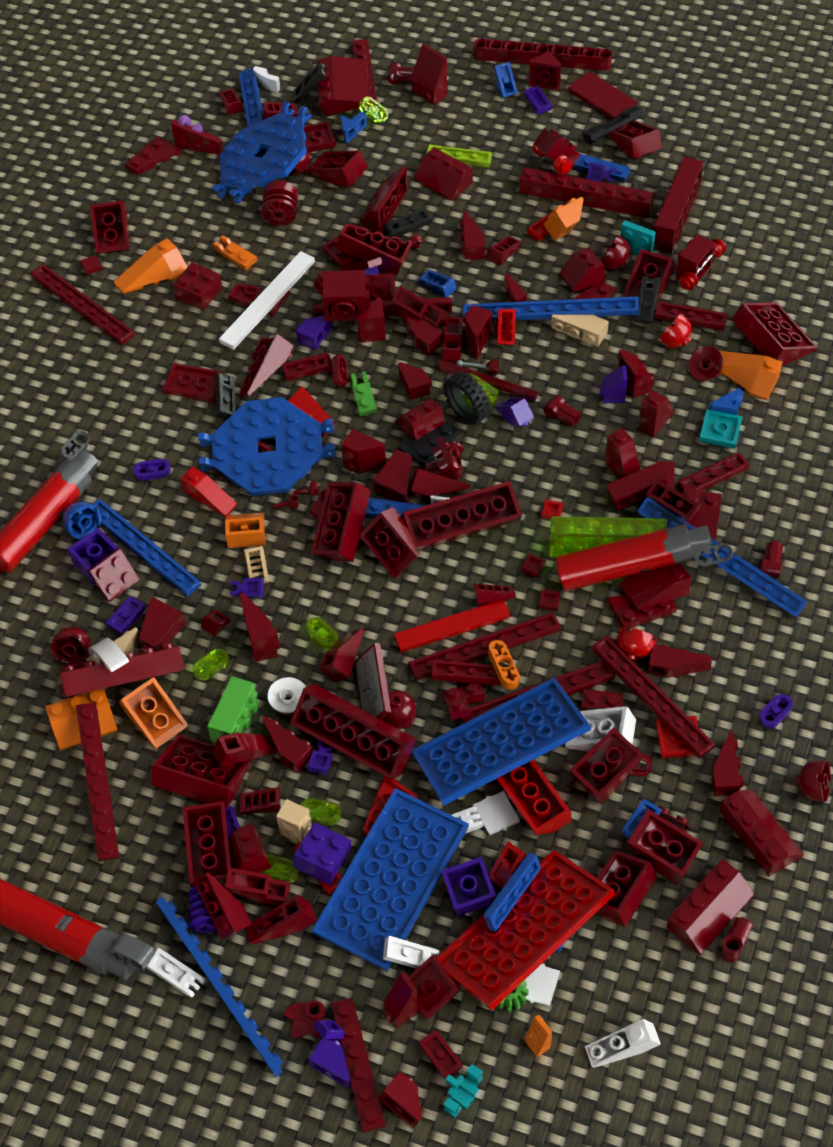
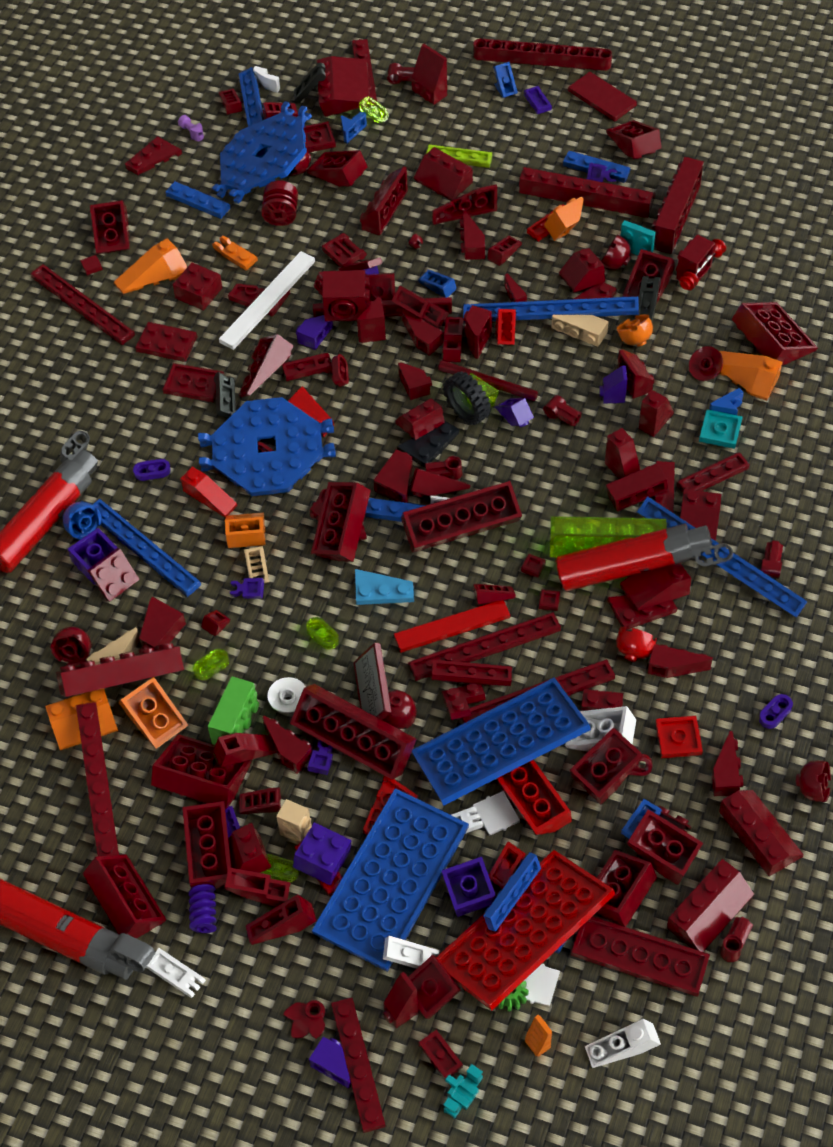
white slope [88,638,129,672] -> none
dark purple plate [106,596,146,636] -> none
blue plate [156,896,283,1077] -> none
dark red wing [171,119,223,155] -> none
dark red slope [194,872,252,939] -> none
dark red slope [239,593,280,662] -> none
dark red hand [273,494,300,509] -> none
dark red hand [293,481,320,496] -> none
clear neon green plate [301,798,342,825] -> none
dark purple tile [313,1020,345,1039] -> none
dark red slope [319,628,364,682] -> none
dark red wedge [335,223,414,276] -> none
dark red slope [341,429,386,474] -> none
bright green hinge [351,371,377,416] -> none
dark red slope [359,507,419,579] -> none
dark red slope [378,1072,422,1129] -> none
pearl dark grey plate [383,208,432,238] -> none
dark red hips [432,437,464,473] -> none
hinge [456,360,499,375] -> none
orange beam [488,640,520,690] -> none
dark red slope [529,52,561,91] -> none
dark red brick [532,128,581,174] -> none
red tile [541,499,564,521] -> none
black container [582,106,644,142] -> none
dark red tile [591,636,715,759] -> none
dark red slope [646,479,701,521] -> none
dark red plate [655,301,728,331] -> none
red cylinder [658,313,692,349] -> none
none -> dark red slope [82,854,167,938]
none -> dark red plate [135,322,198,362]
none -> blue plate [166,181,230,219]
none -> dark azure wing [355,569,414,605]
none -> dark red wedge [432,184,497,225]
none -> dark red plate [571,916,710,997]
none -> orange cylinder [617,314,653,347]

